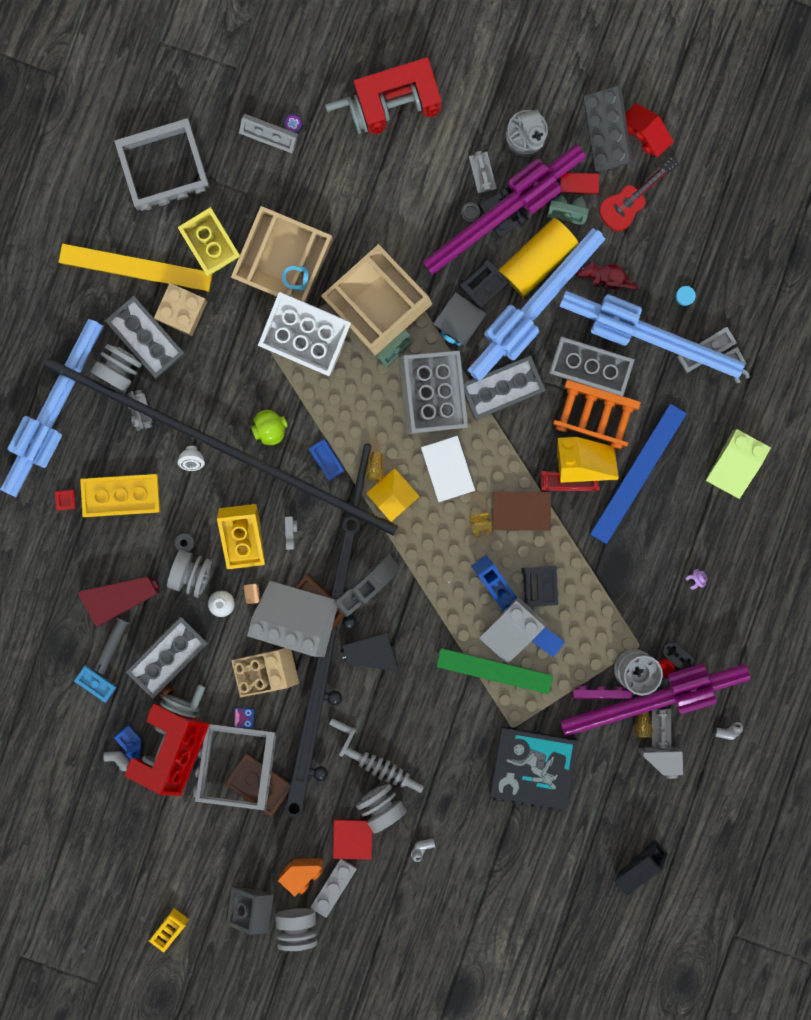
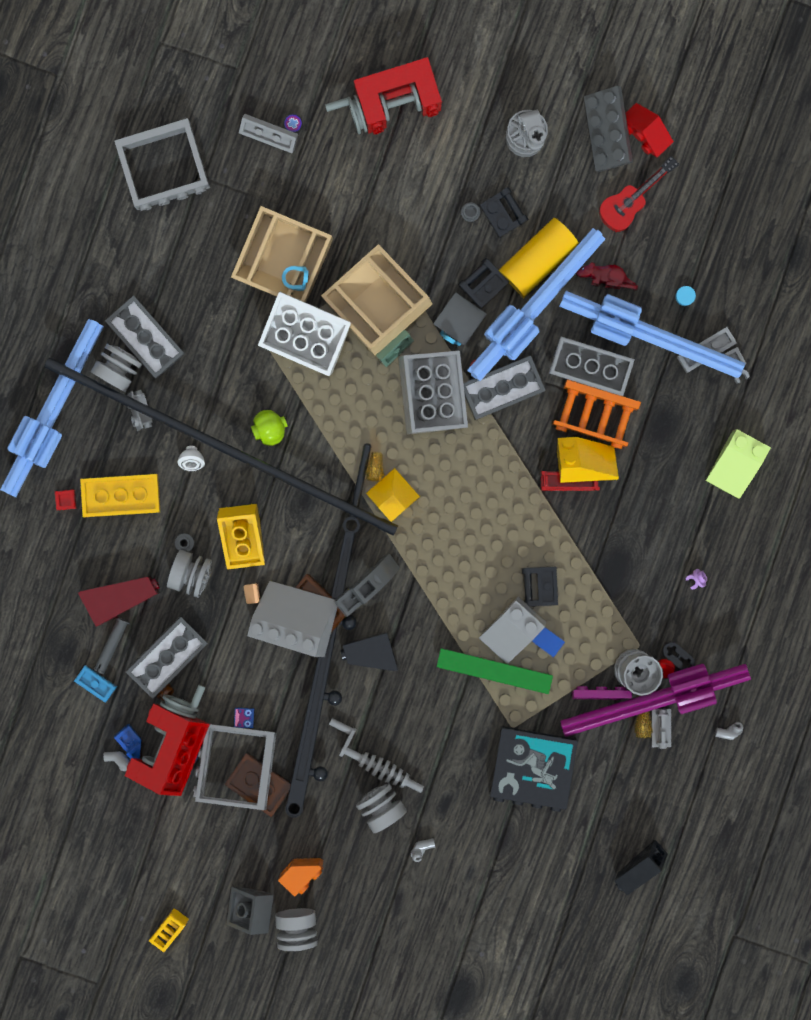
yellow tile [59,244,213,292] -> none
tan brick [154,283,208,336] -> none
light yellow slope [178,207,240,277] -> none
white brick [208,590,235,617] -> none
tan slope [231,648,299,697] -> none
light grey plate [285,517,298,550] -> none
blue tile [308,439,345,481] -> none
light grey plate [310,859,357,918] -> none
red tile [333,819,372,860] -> none
white tile [421,436,475,502] -> none
magenta axle [422,144,586,275] -> none
light grey hinge [469,151,497,193] -> none
clear yellow tile [470,512,492,537] -> none
blue slope [471,555,517,612] -> none
reddish brown tile [492,492,551,531] -> none
sand green tile [547,195,589,226] -> none
red tile [560,173,599,194] -> none
blue tile [590,404,687,544] -> none
light grey slope [638,746,683,779] -> none

